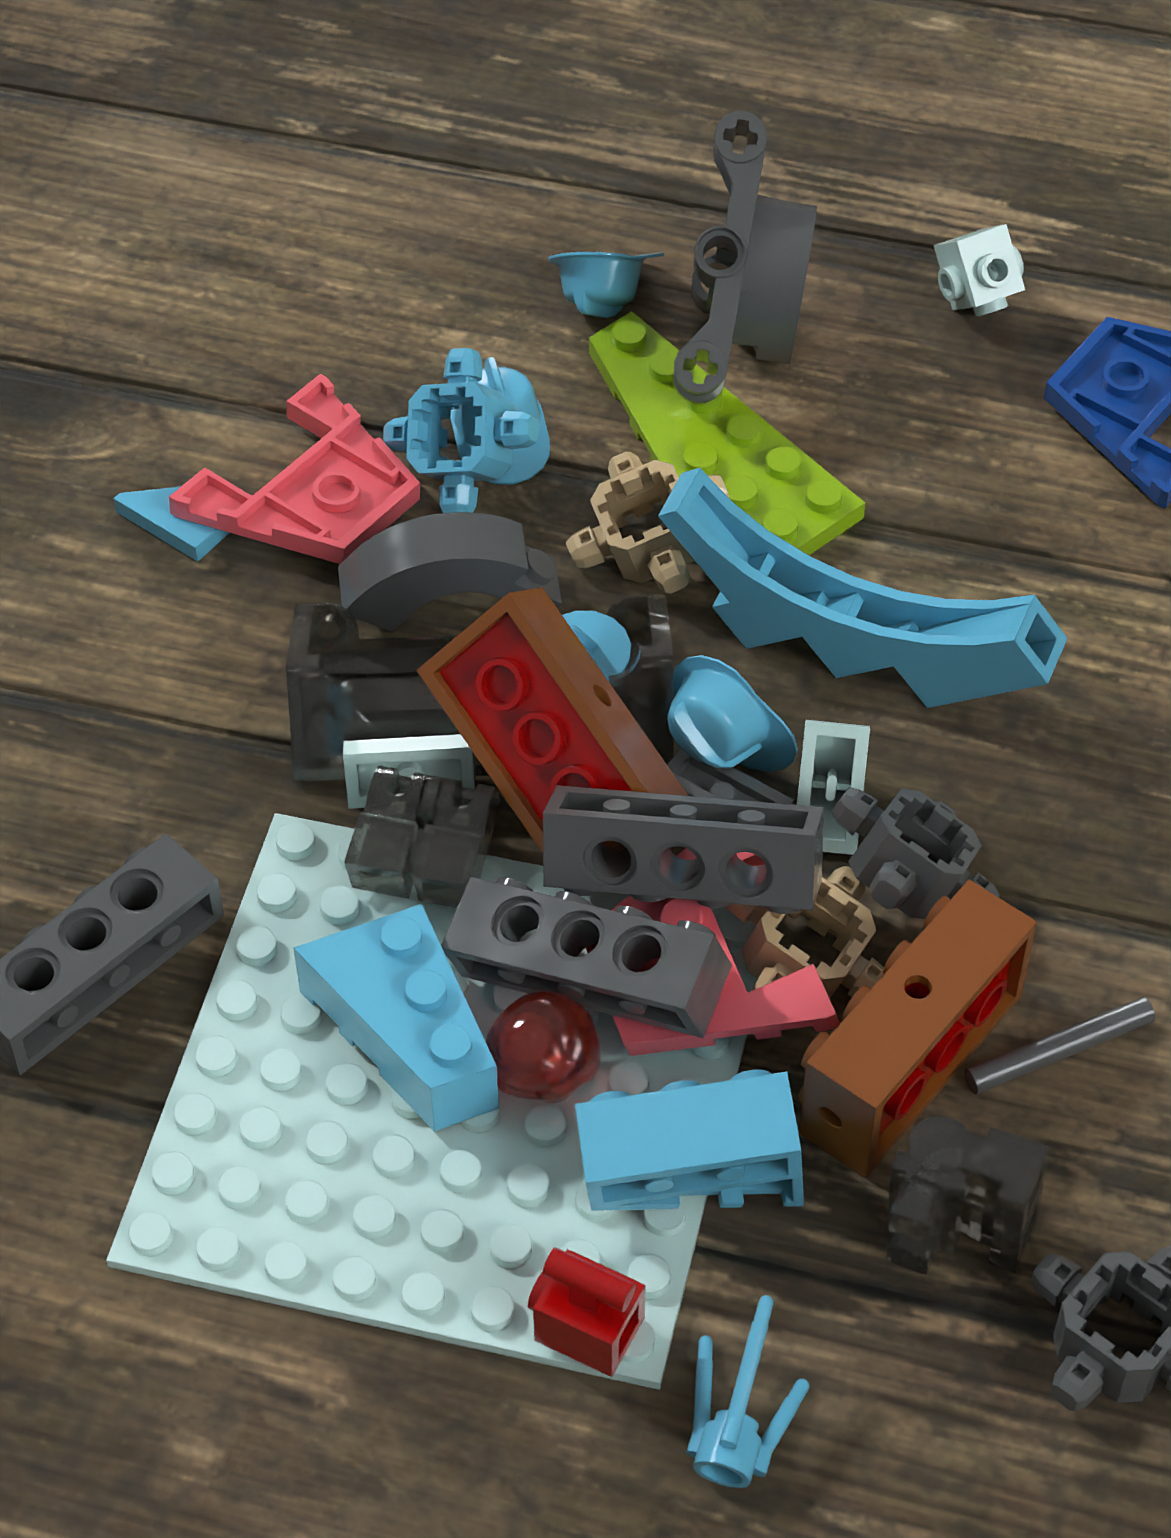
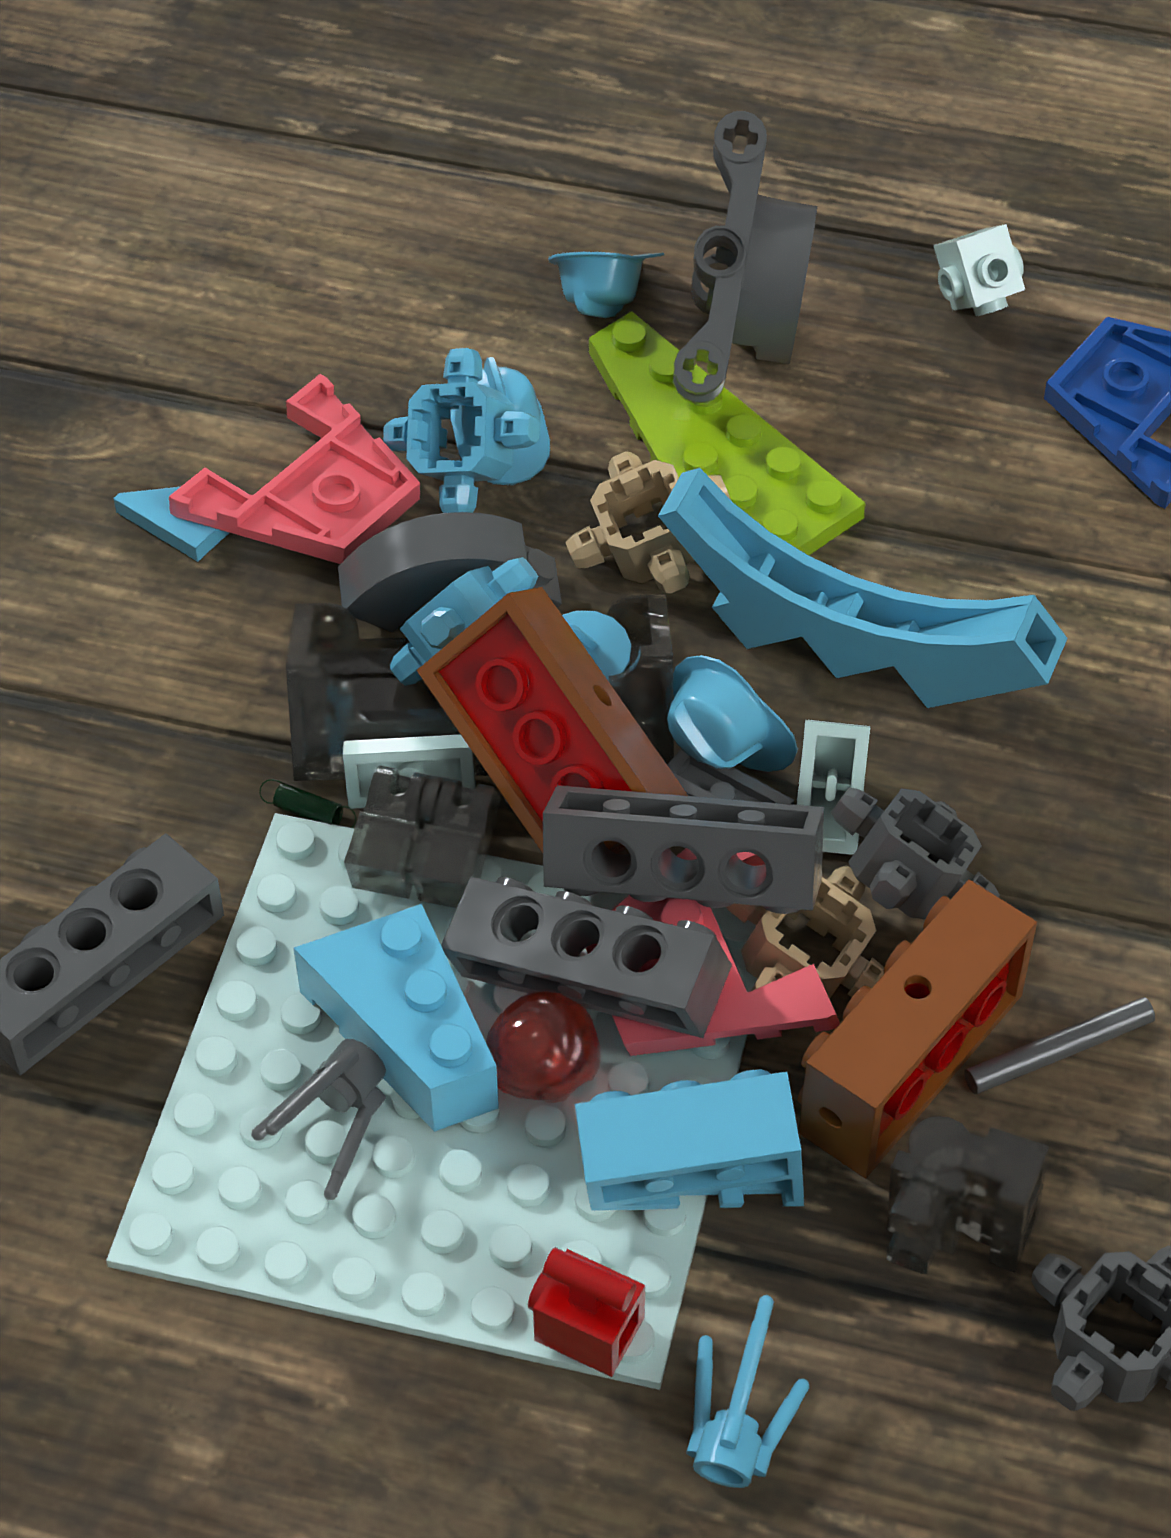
none -> dark grey plant [251,1039,386,1200]
none -> dark green piece [259,779,357,828]
none -> medium azure piece [390,557,538,686]

